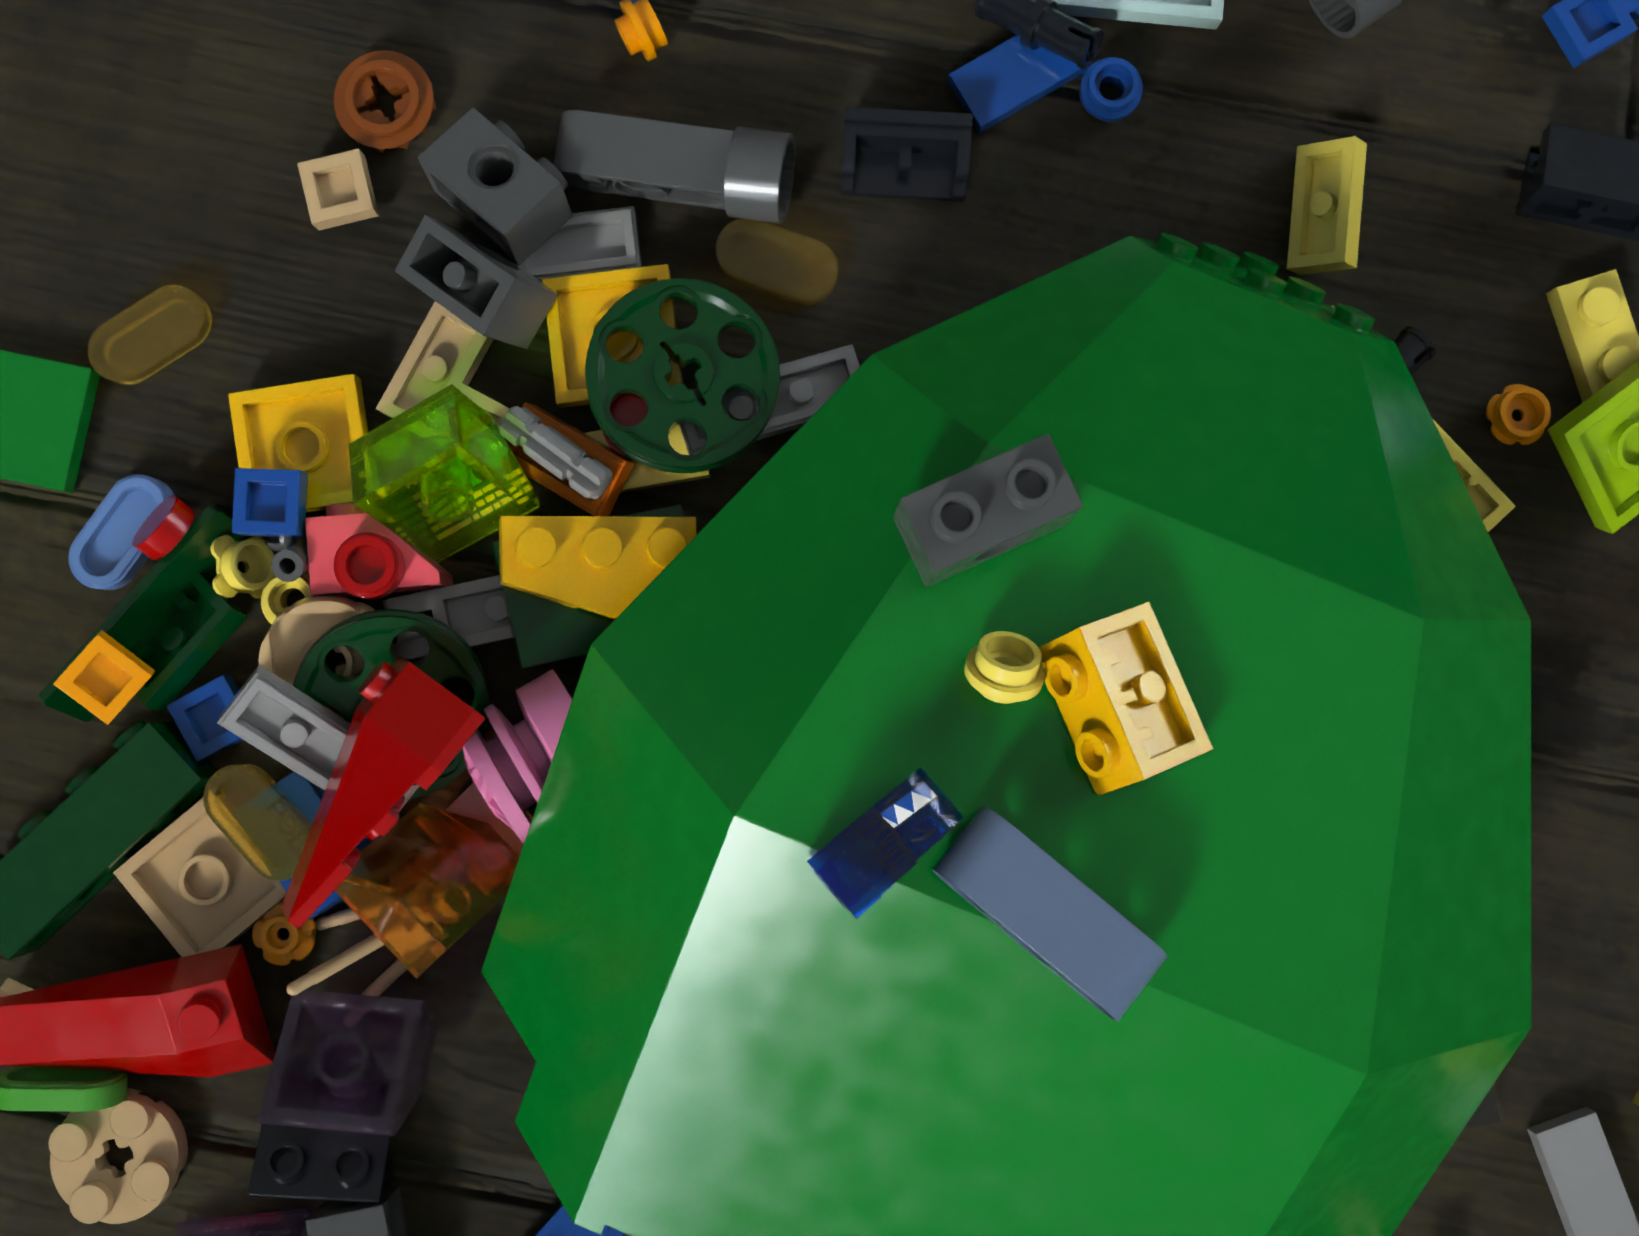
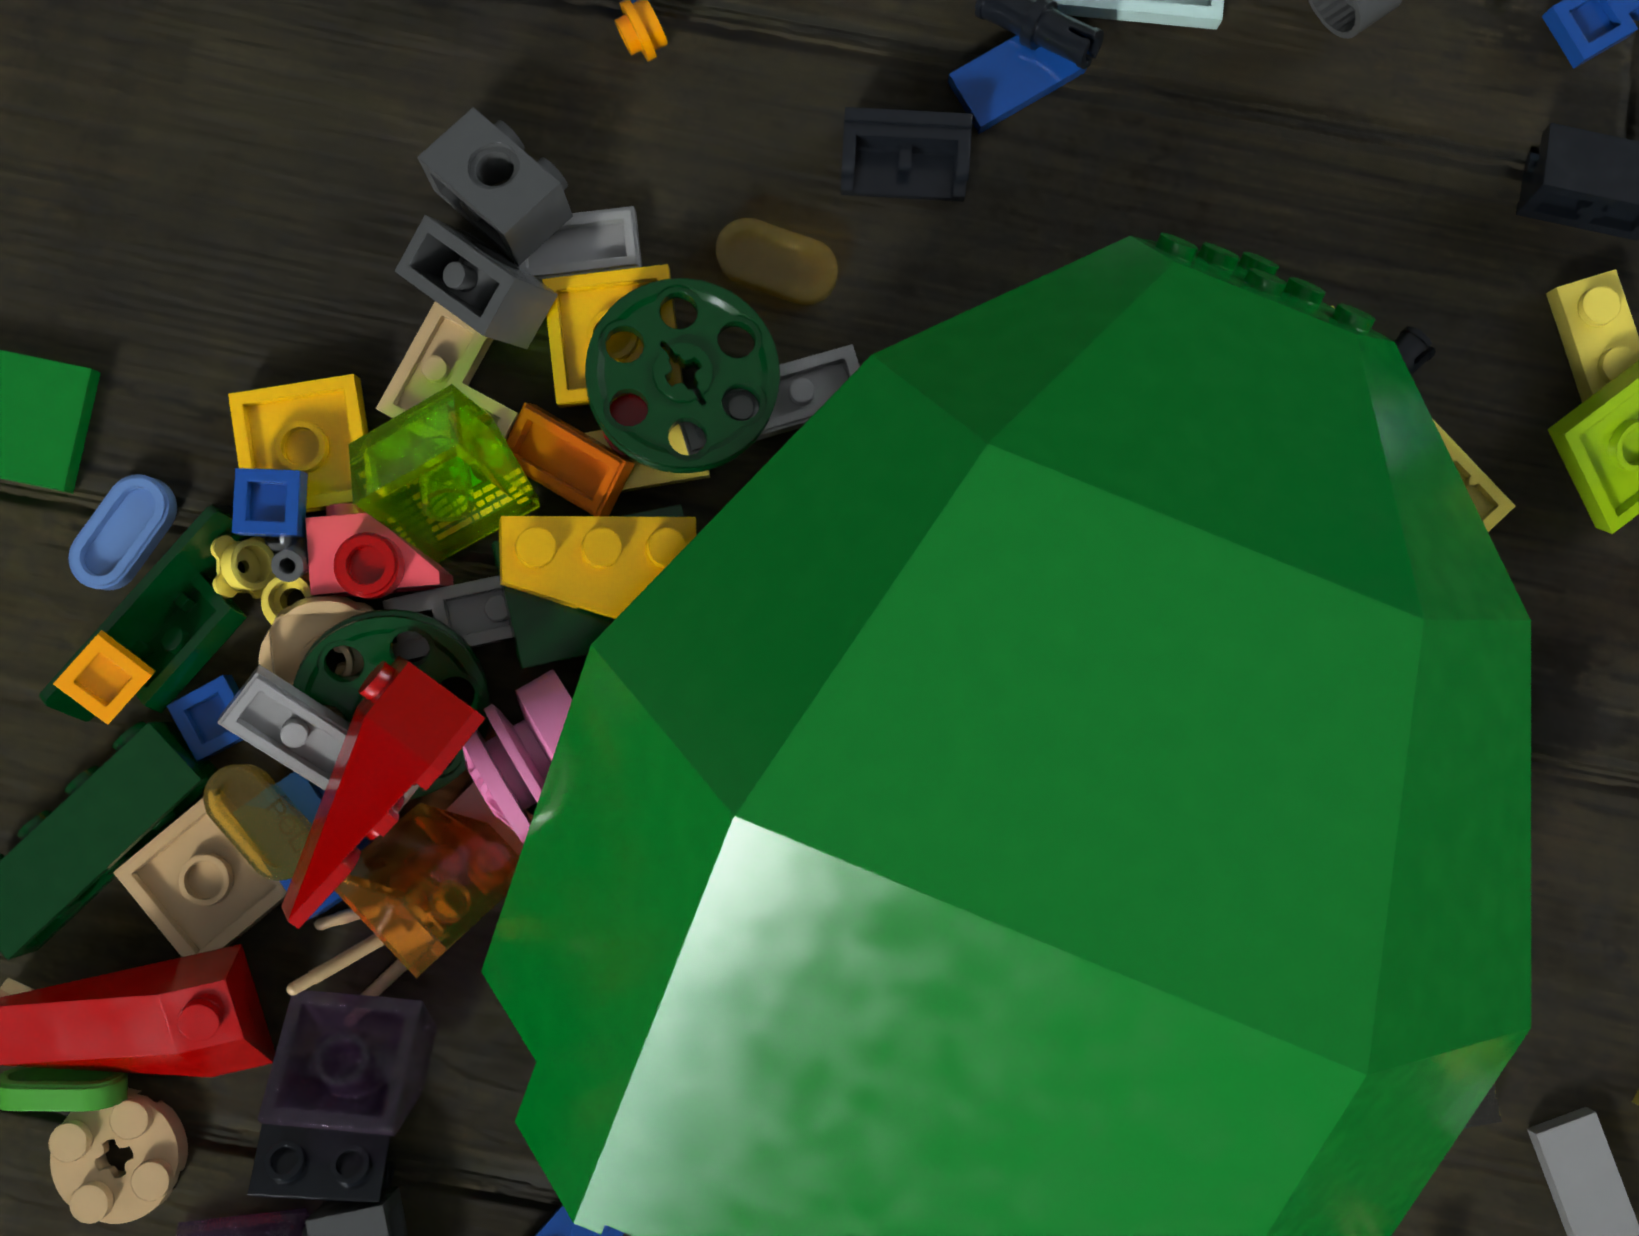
clear yellow tile [88,285,212,385] -> none
red tile [132,495,195,560] -> none
light orange plate [252,902,316,966] -> none
tan plate [297,148,379,231] -> none
dark orange gear [334,50,437,153] -> none
light grey axle [498,406,613,499] -> none
dark grey beam [553,110,796,224] -> none
clear blue leg [804,767,964,919] -> none
dark grey brick [893,433,1083,588] -> none
sand blue beam [932,806,1168,1022] -> none
light yellow plate [964,631,1045,704] -> none
yellow bracket [1039,602,1213,795] -> none
blue plate [1079,57,1143,122] -> none
light yellow plate [1287,136,1367,275] -> none
light orange plate [1486,384,1551,445] -> none

